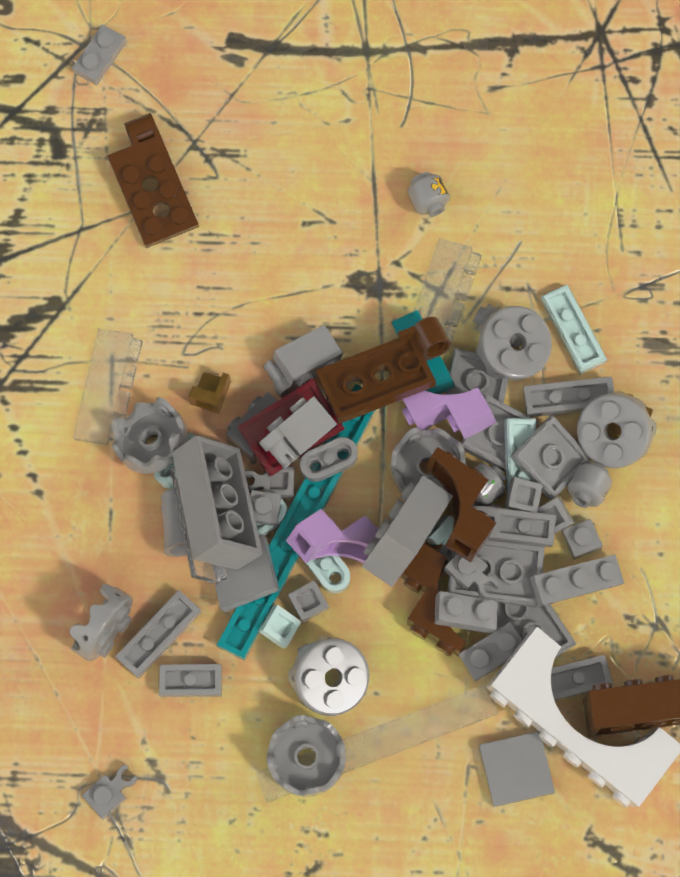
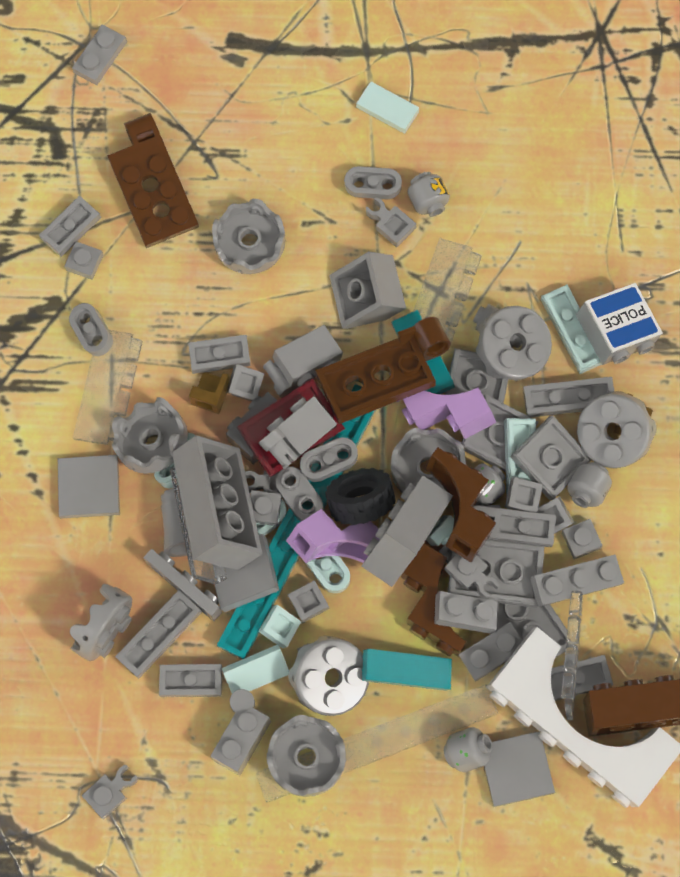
none -> light grey plate [39,196,101,257]
none -> light grey tile [58,455,120,519]
none -> light grey plate [64,242,104,280]
none -> light grey plate [69,303,113,356]
none -> light grey plate [143,549,222,621]
none -> light grey plate [188,335,251,374]
none -> light grey hinge [210,689,271,776]
none -> light grey plate [212,199,286,274]
none -> light aqua tile [221,644,289,694]
none -> light grey plate [226,364,264,401]
none -> light grey plate [276,467,323,522]
none -> black tyre [325,468,396,525]
none -> light grey slope [329,251,406,329]
none -> light grey plate [344,166,402,199]
none -> light aqua tile [356,82,419,134]
none -> teal tile [362,649,452,691]
none -> light grey plate [366,198,416,247]
none -> light grey head [444,727,493,773]
none -> clear windscreen [561,591,583,720]
none -> piece [576,283,663,365]

